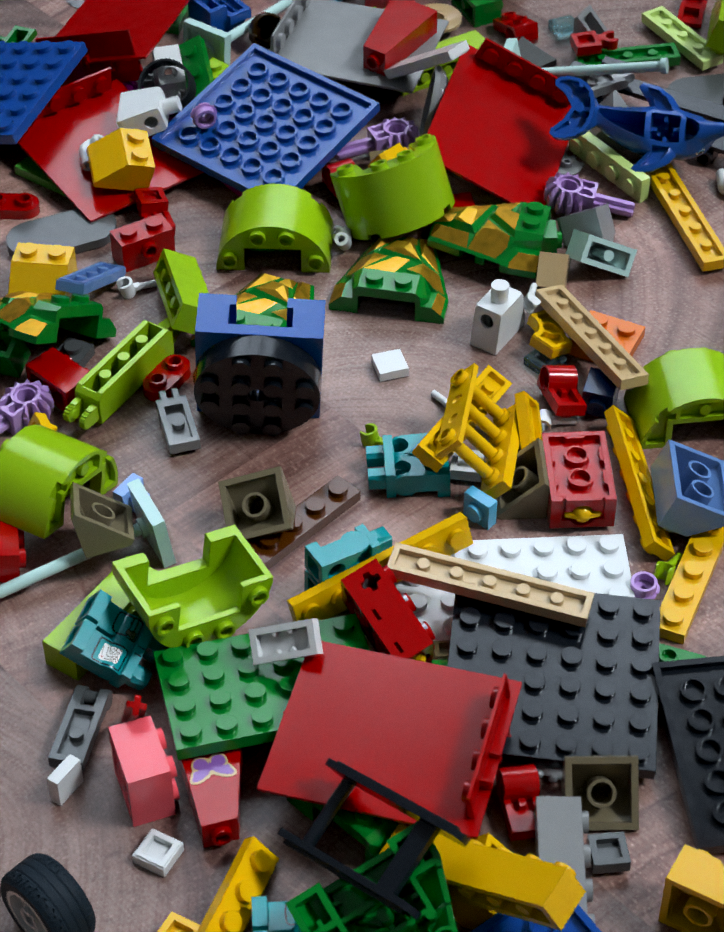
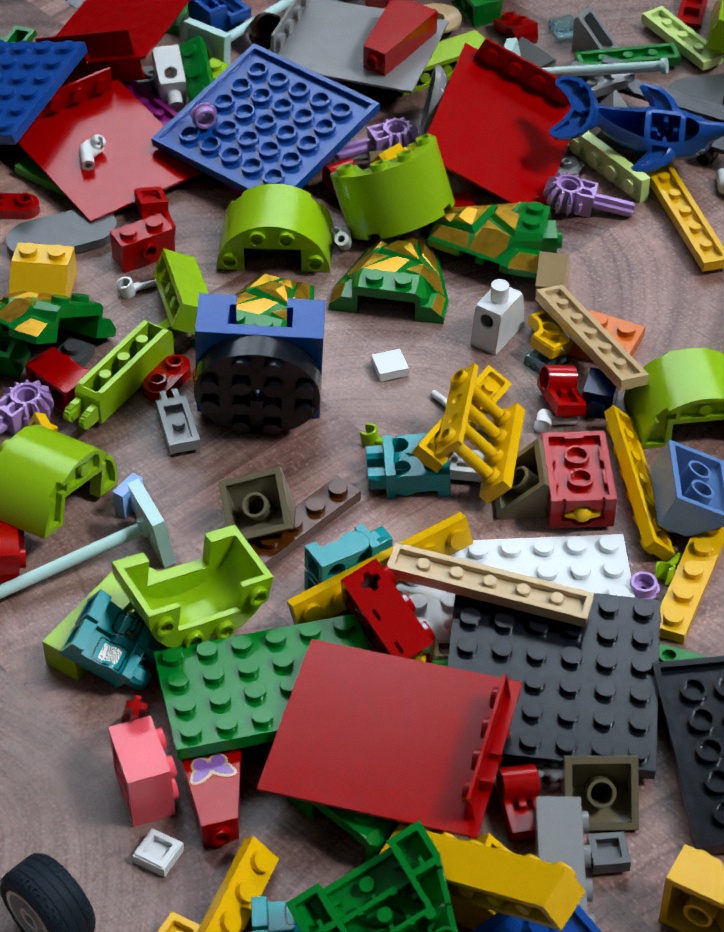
white tile [47,754,84,806] -> none
dark grey plate [48,685,113,772] -> none
medium blue tile [55,261,126,295] -> none
dark tan slope [70,482,135,559] -> none
yellow slope [86,128,155,191] -> none
white torso [116,86,182,136] -> none
black tyre [138,58,196,118] -> none
white tile [248,618,323,665] -> none
black piece [278,758,470,921] -> none
white tile [384,40,470,80] -> none
medium azure plate [463,485,497,530] -> none
yellow tile [514,391,542,450] -> none
white hand [523,283,541,315] -> none
light grey slope [557,203,615,246] -> none
light aqua slope [565,229,637,277] -> none
red plate [570,30,618,57] -> none

